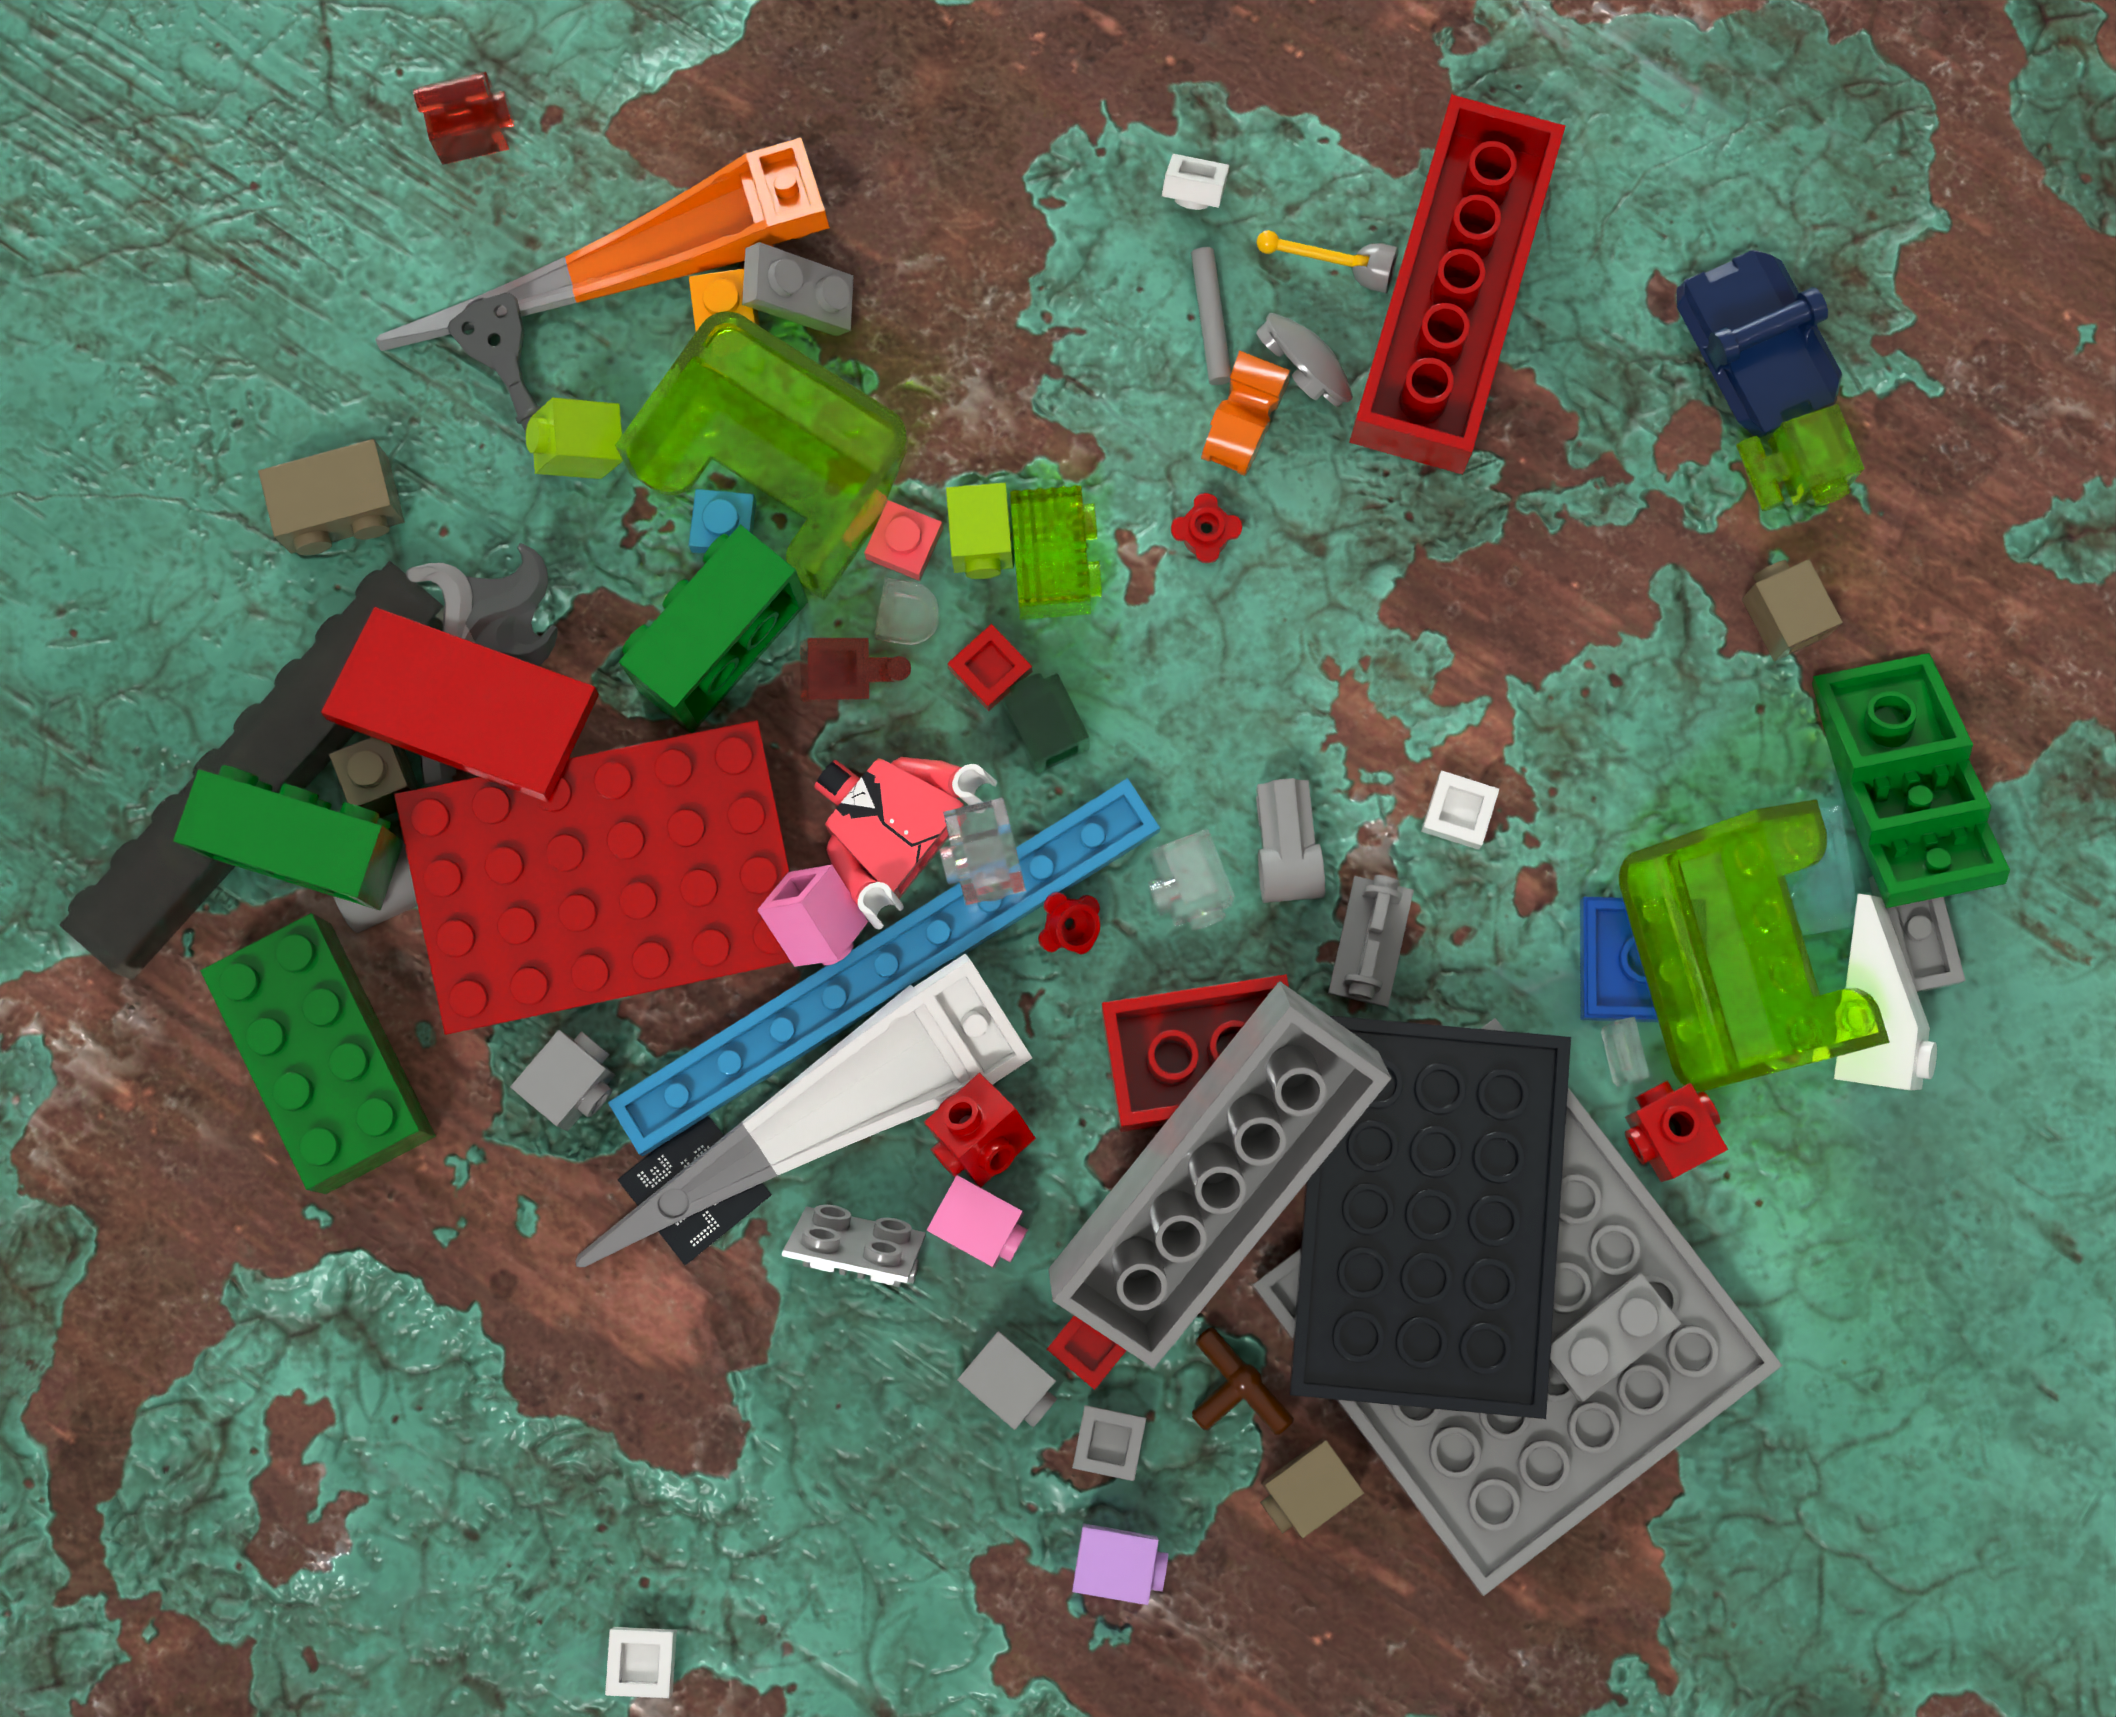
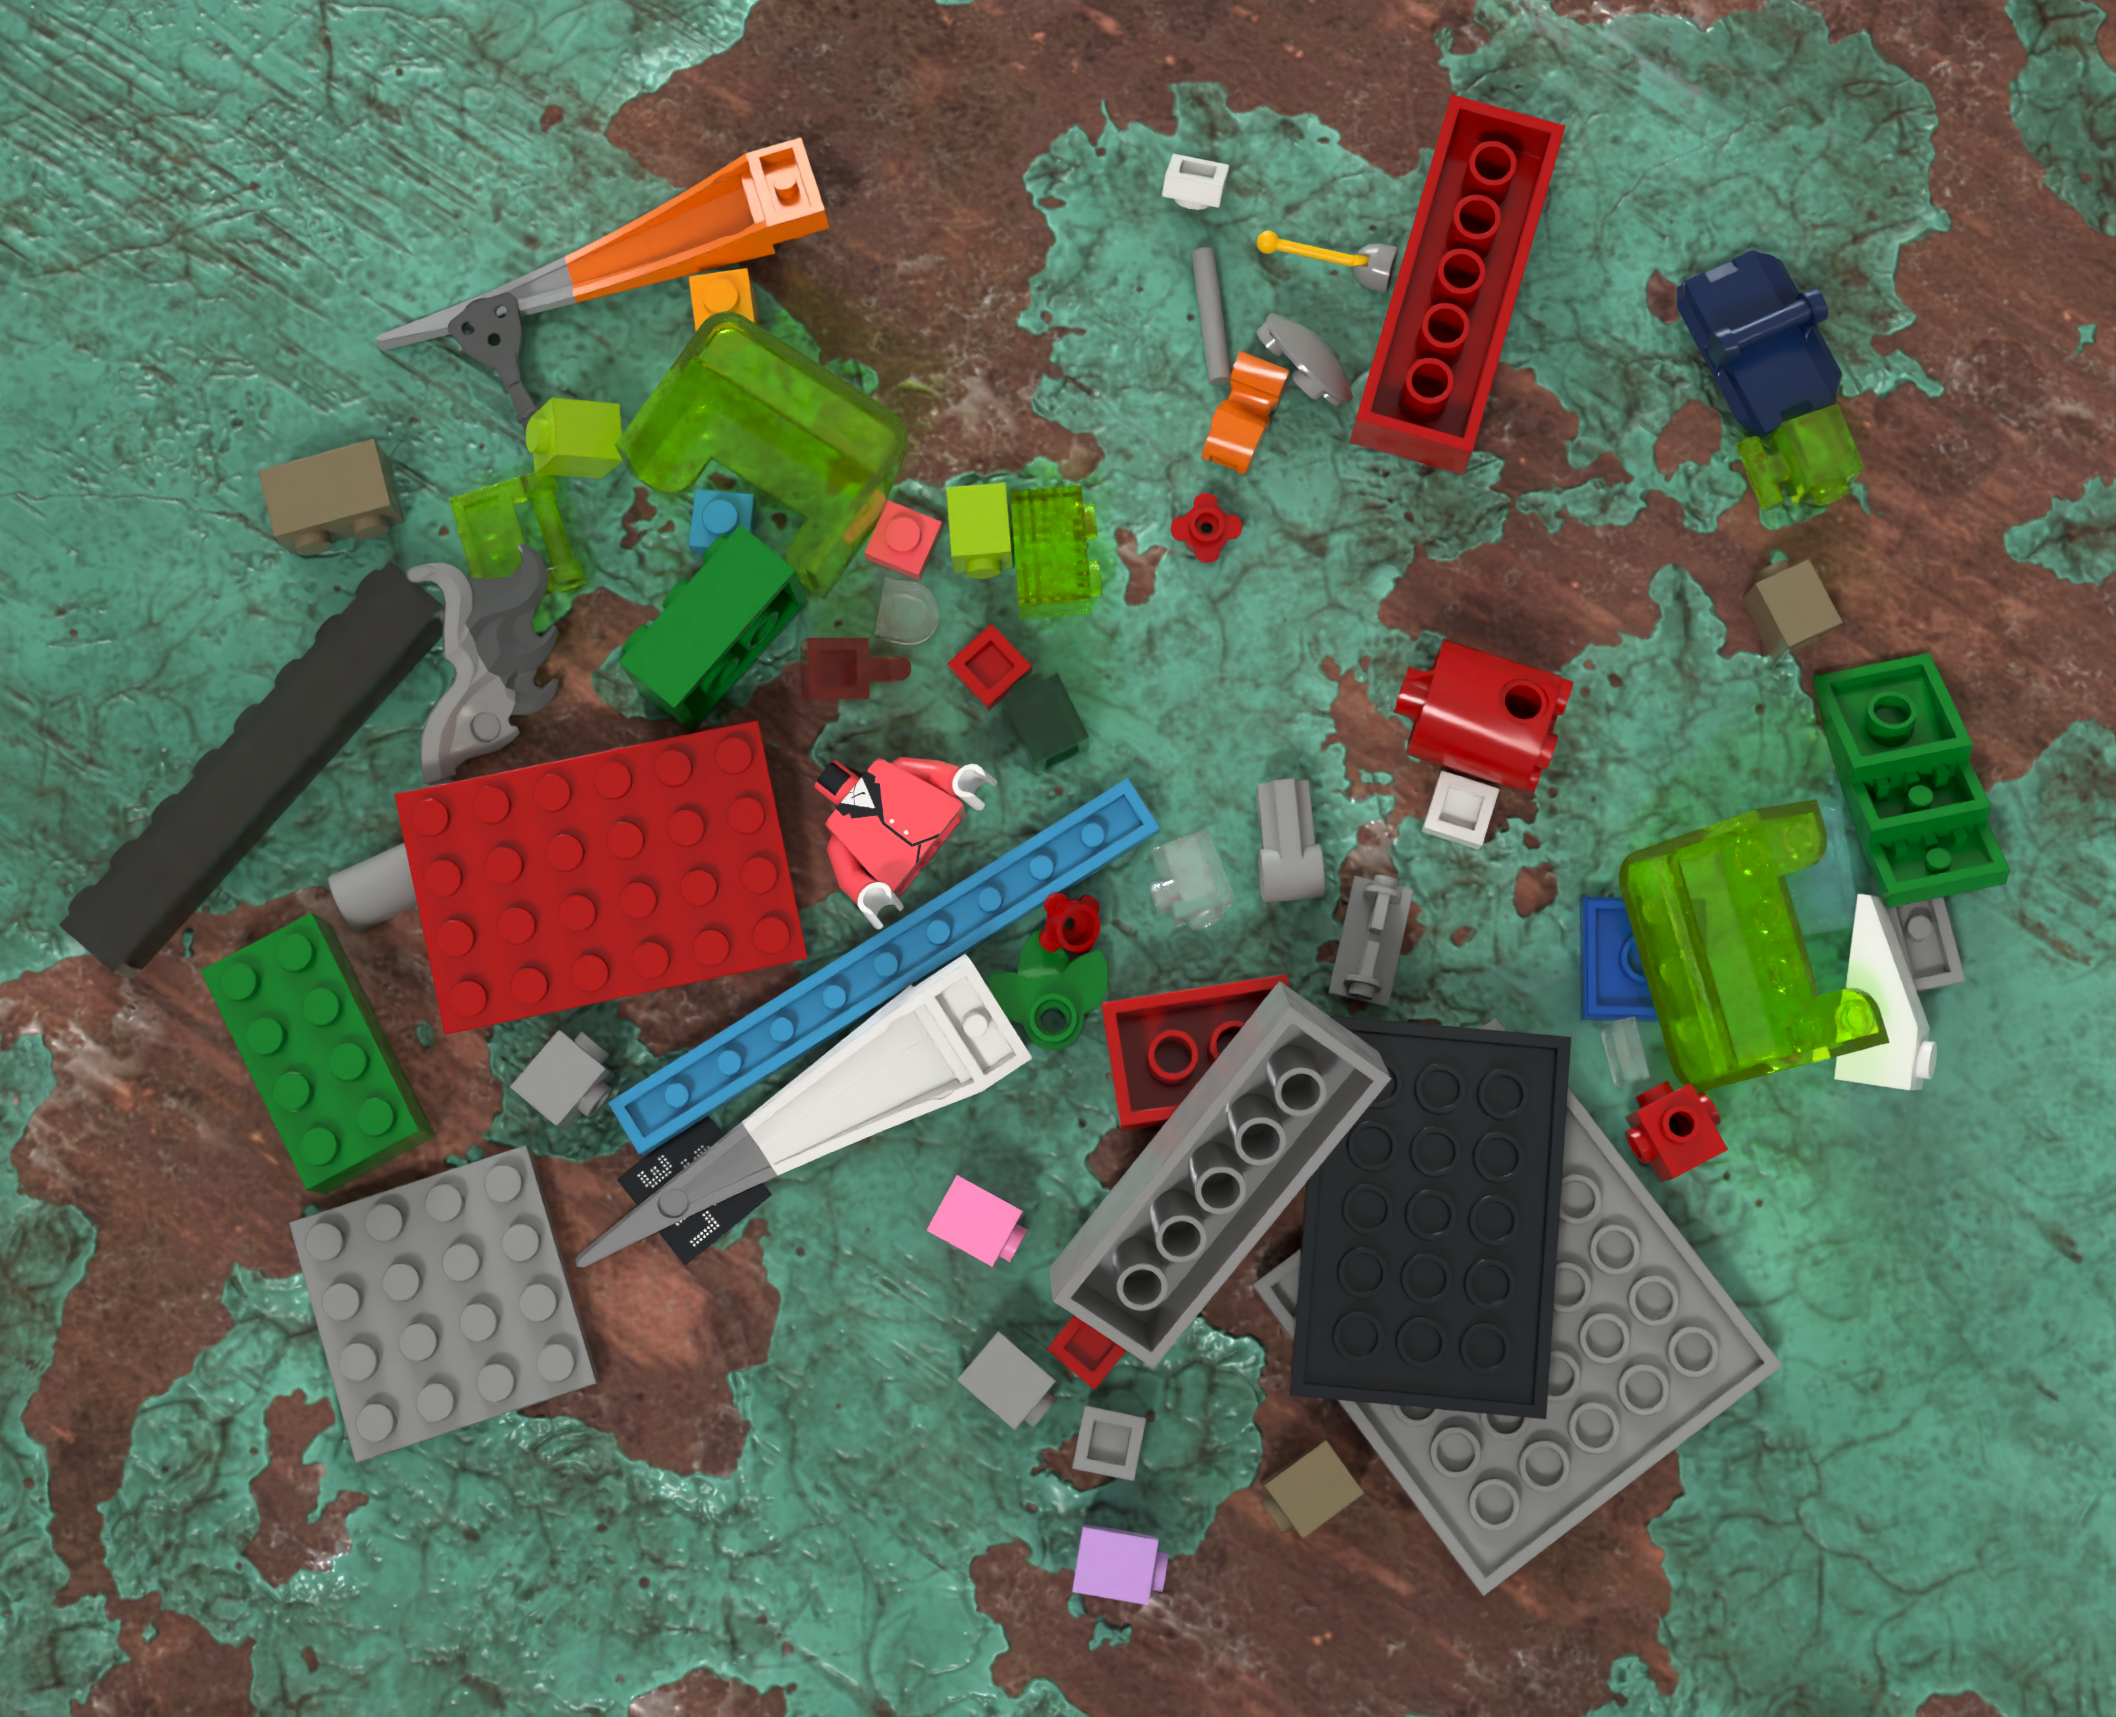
green brick [173,765,404,911] -> none
red tile [321,607,599,802] -> none
dark tan brick [329,737,420,818] -> none
clear red brick [413,72,514,165] -> none
white plate [605,1627,677,1698] -> none
light grey plate [742,242,853,337] -> none
bright pink brick [757,864,868,967] -> none
light grey hinge [782,1205,926,1287] -> none
red brick [924,1073,1036,1188] -> none
clear brick [939,797,1026,905] -> none
reddish brown piece [1192,1327,1294,1435] -> none
light grey plate [1550,1273,1682,1402] -> none
none -> light grey plate [289,1145,600,1463]
none -> clear neon green plate [449,472,587,595]
none -> green plate [988,930,1108,1051]
none -> red cylinder [1394,639,1573,793]

